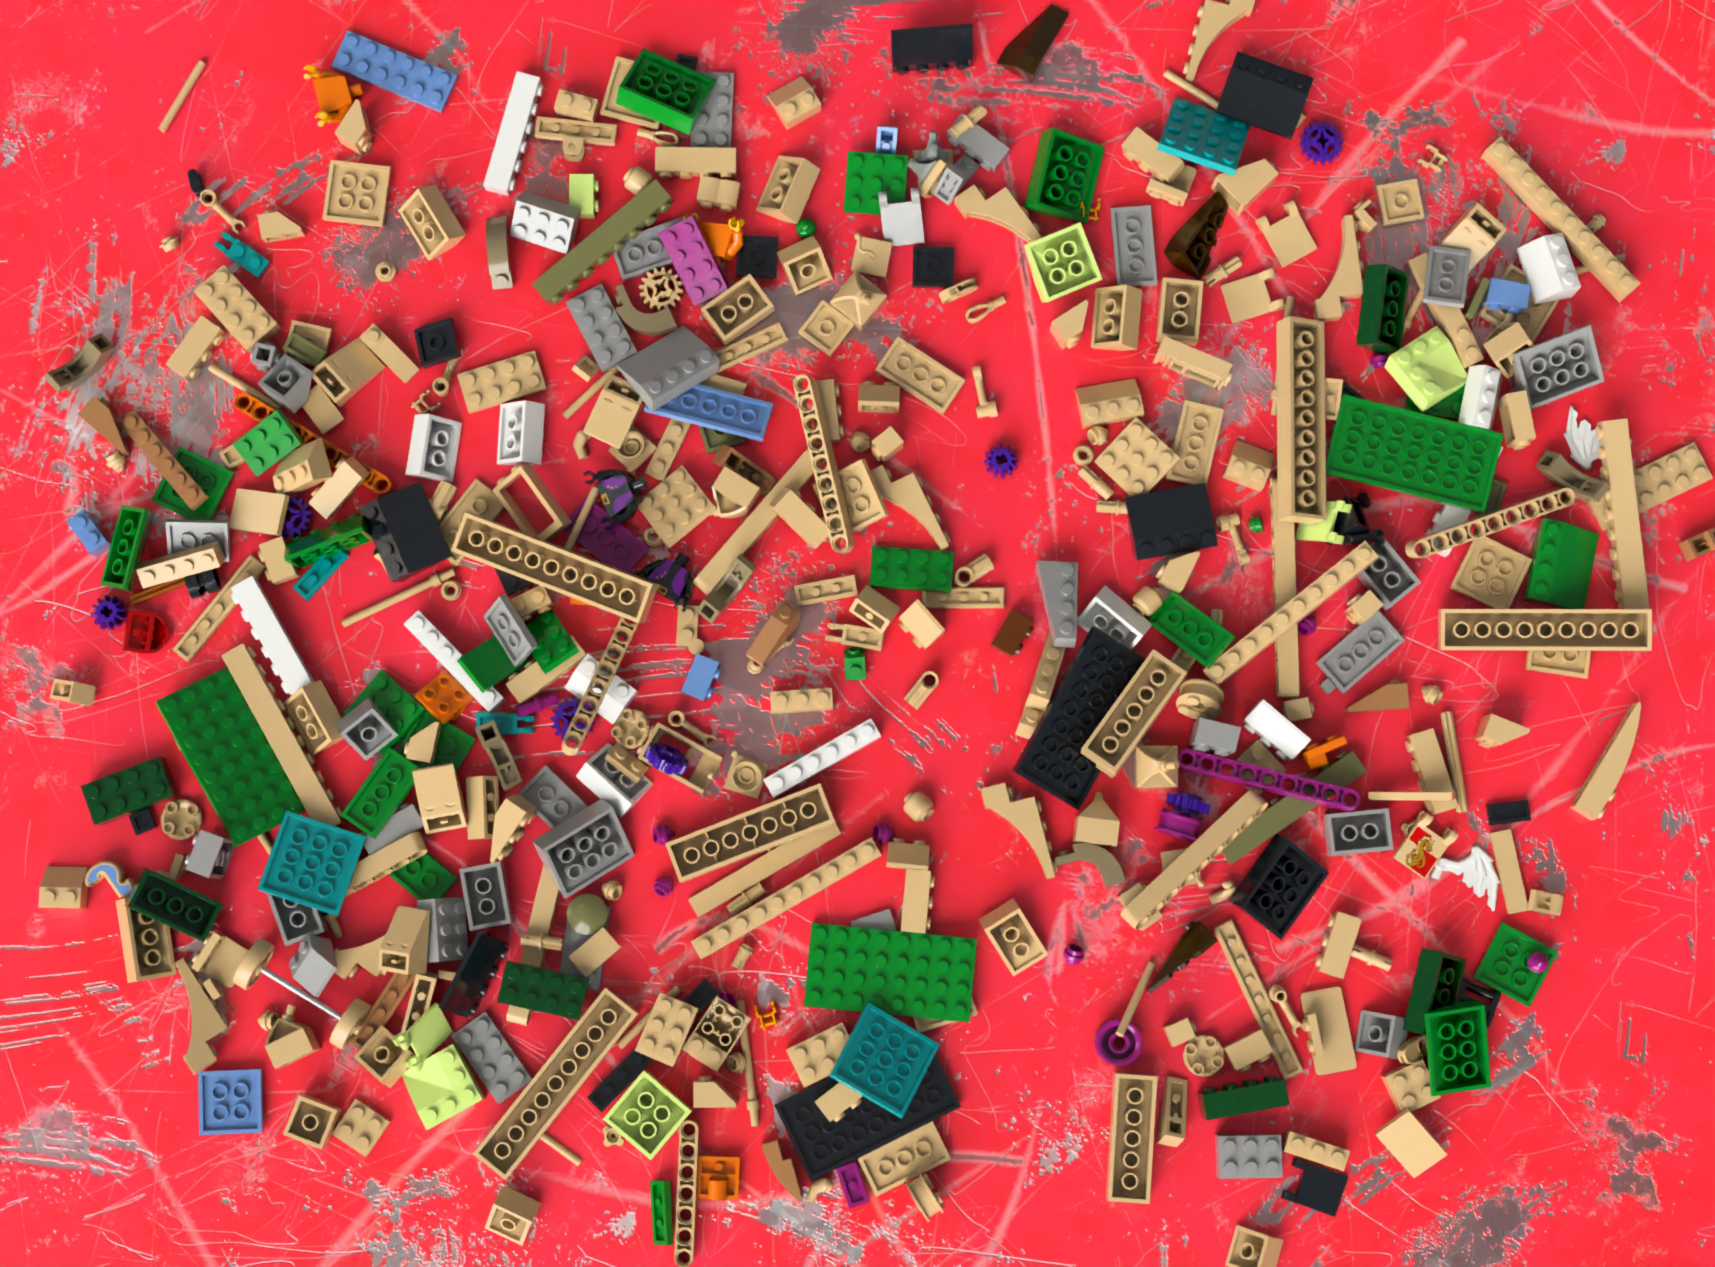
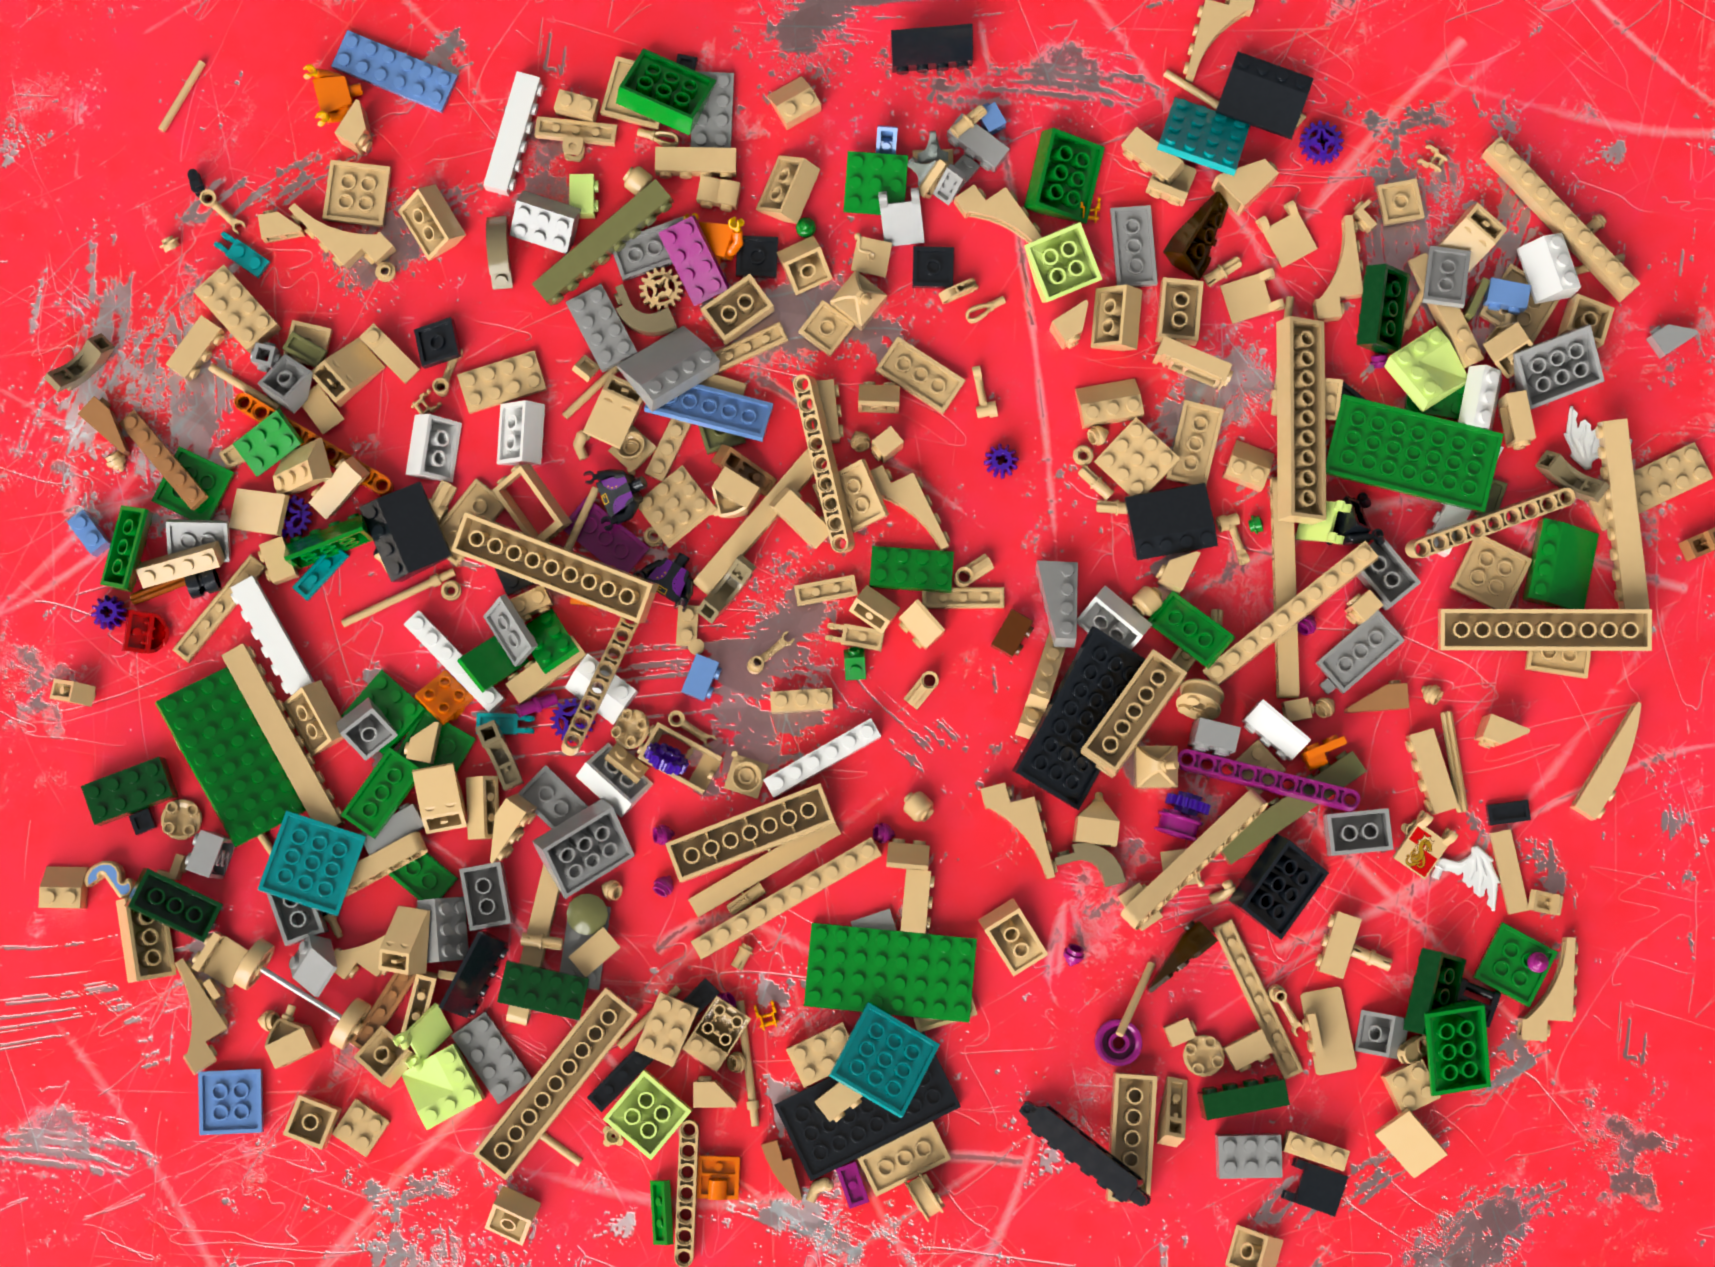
medium nougat slope [746,601,800,666] -> none
dark brown wedge [996,4,1069,83] -> none
tan tile [1369,791,1456,801] -> none
none -> tan arch [288,203,397,270]
none -> medium blue brick [979,102,1007,135]
none -> black hinge [1019,1101,1152,1207]
none -> tan plate [1314,698,1335,718]
none -> tan arch [1517,937,1578,1041]
none -> tan brick [1557,293,1615,349]
none -> light grey slope [1646,324,1698,359]

